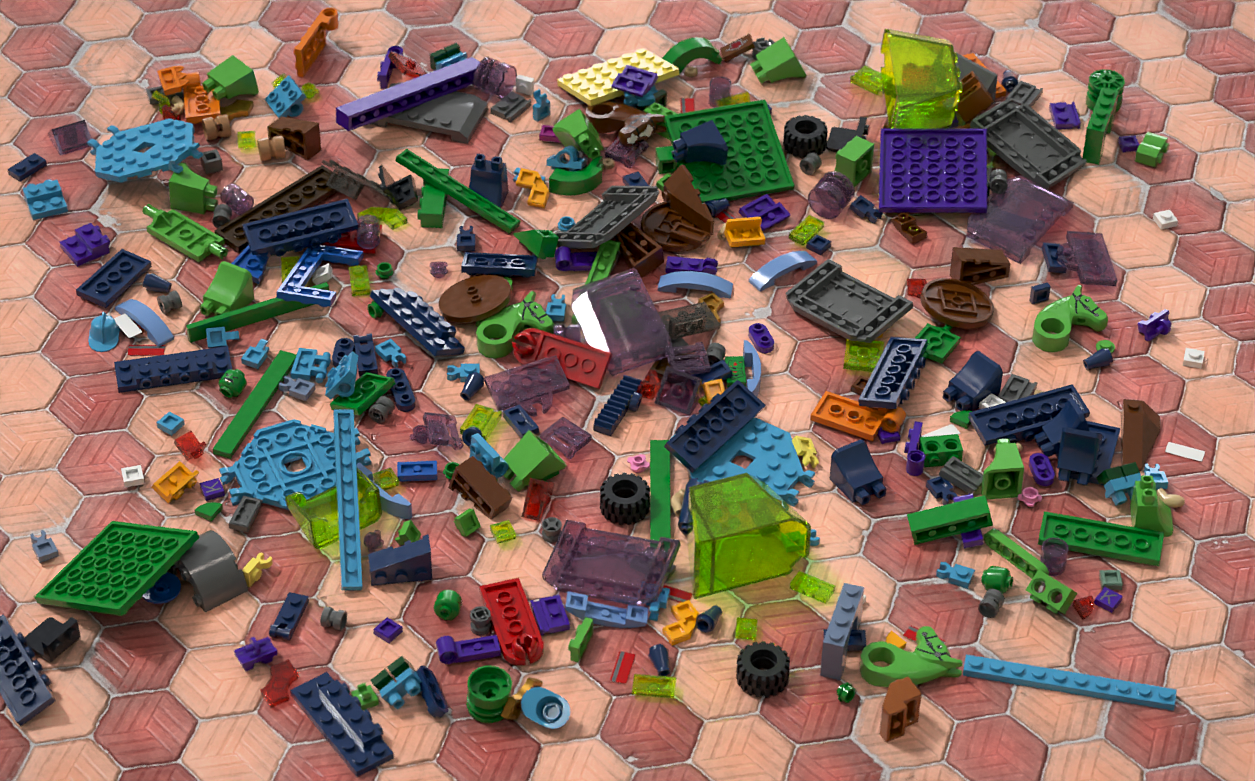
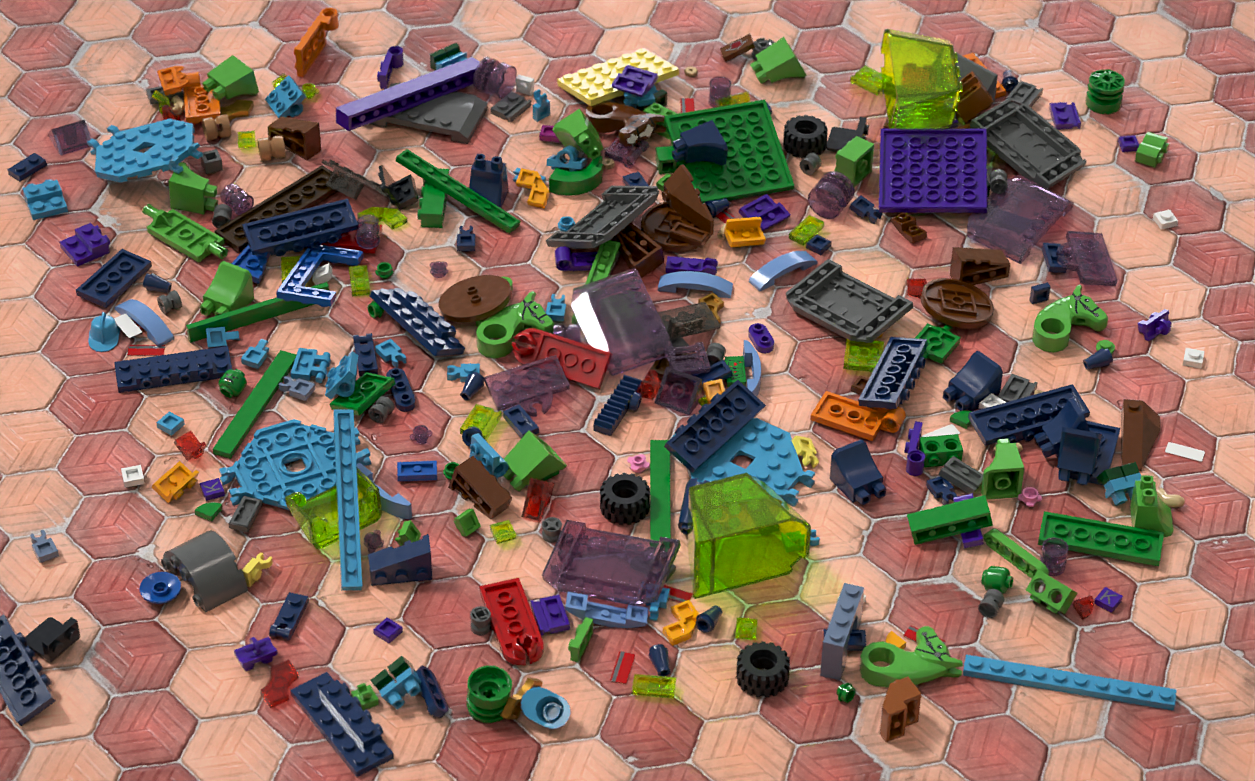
green plate [34,521,200,616] -> none
dark grey wheel [320,606,347,631] -> none
dark blue plate [332,338,355,367] -> none
clear neon green plate [373,467,399,491] -> none
clear red plate [388,51,427,78] -> none
clear purple plate [423,412,464,450] -> none
green head [433,590,463,620] -> none
dark purple plate [436,635,501,664] -> none
dark blue plate [461,252,538,278] -> none
green slope [514,230,559,259] -> none
clear purple plate [539,417,592,459] -> none
green arch [662,37,723,75] -> none
tan arm [670,489,685,517] -> none
clear neon green plate [789,571,835,604] -> none
dark purple tile [877,427,901,444] -> none
dark azure plate [936,562,975,589] -> none
dark purple plate [1029,453,1055,486] -> none
green arch [1082,88,1119,165] -> none
sand green tile [1099,570,1123,590] -> none
dark azure plate [1144,464,1168,490] -> none

